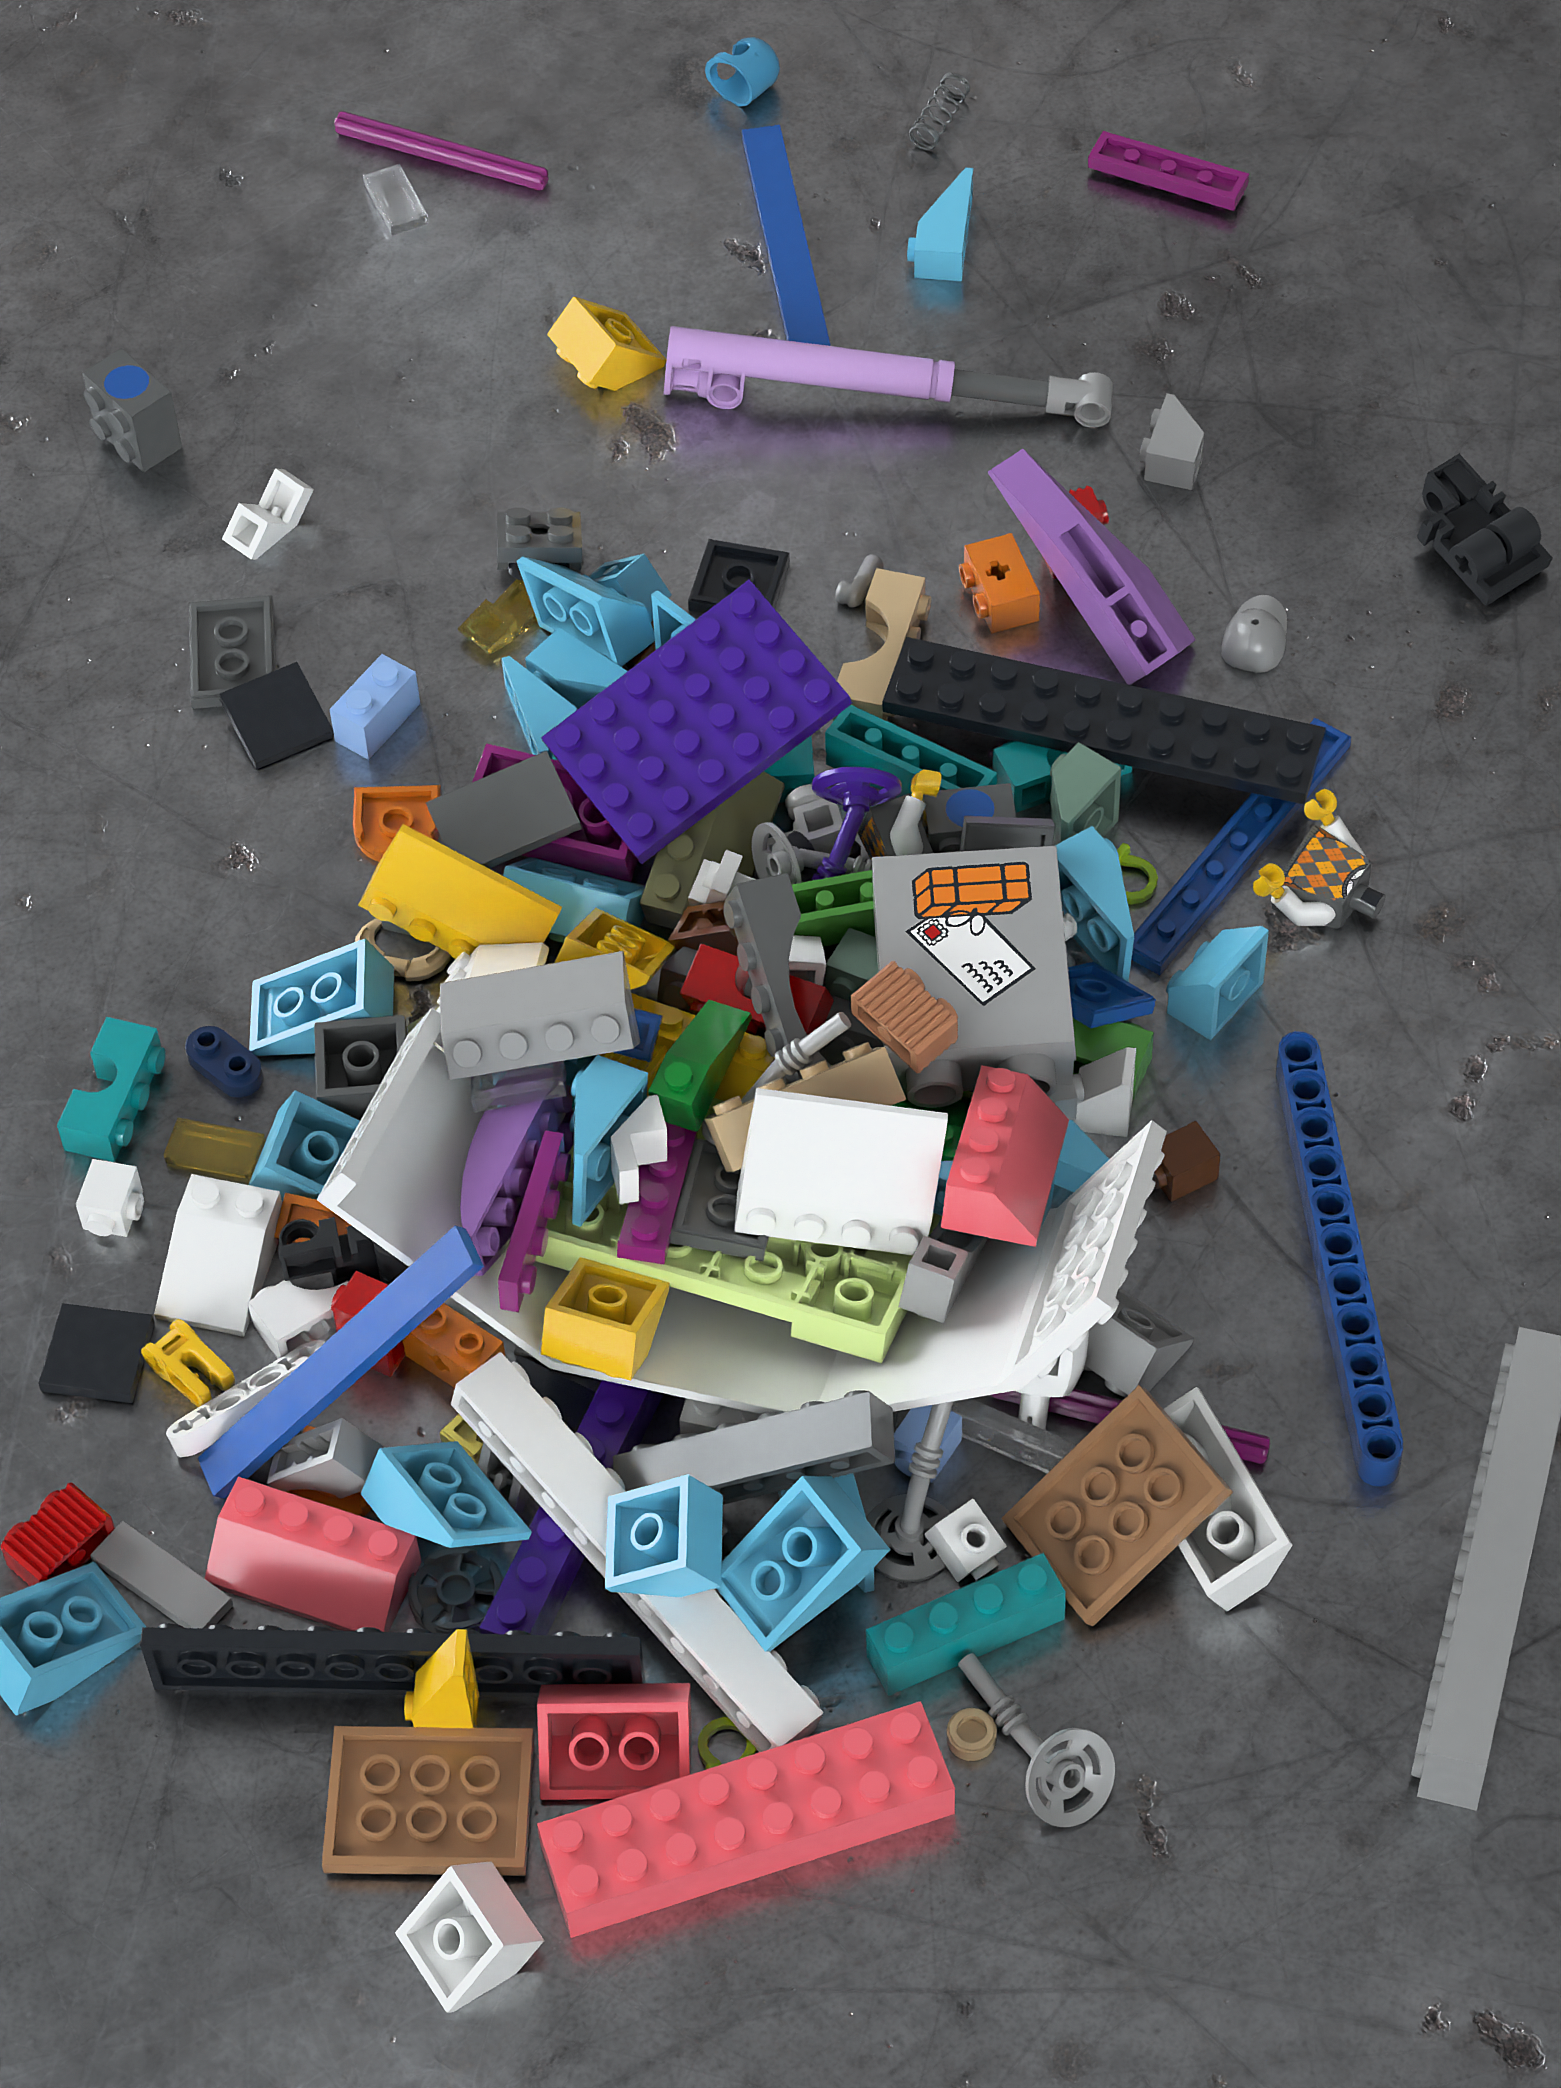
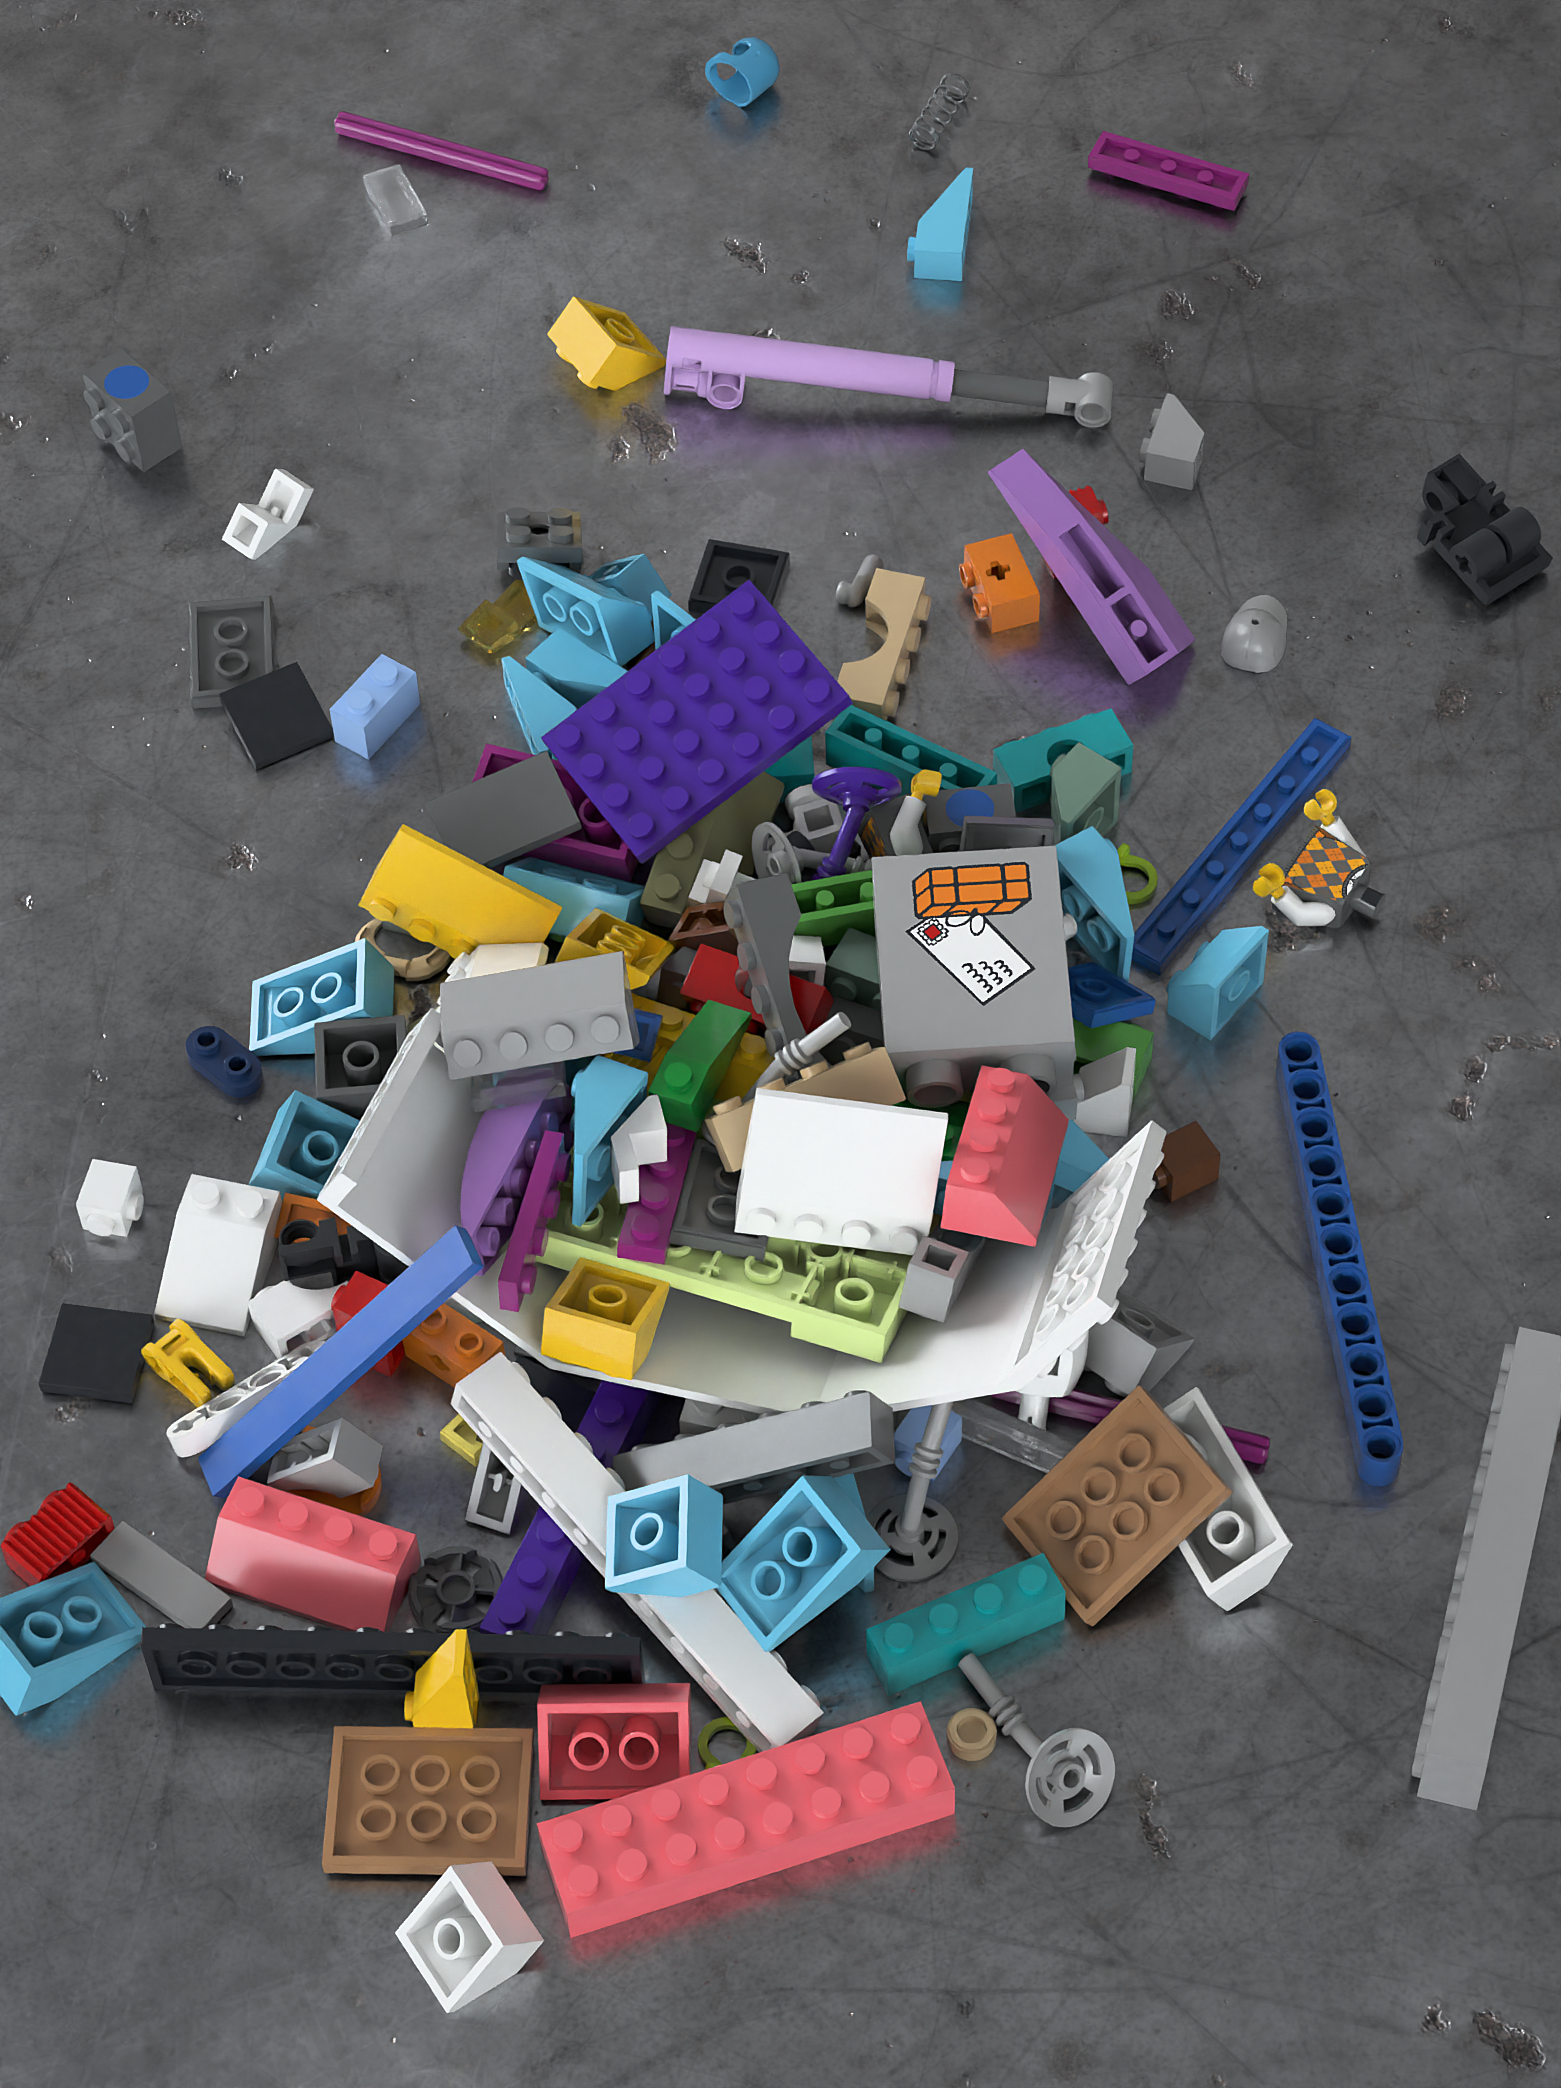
teal arch [57,1017,166,1162] -> none
clear yellow tile [164,1118,266,1180] -> none
orange tile [353,785,442,862] -> none
medium azure slope [361,1441,532,1548] -> none
blue tile [742,125,831,346] -> none
nougat brick [851,961,958,1073] -> none
black plate [882,637,1326,805] -> none
white brick [924,1499,1007,1582] -> none

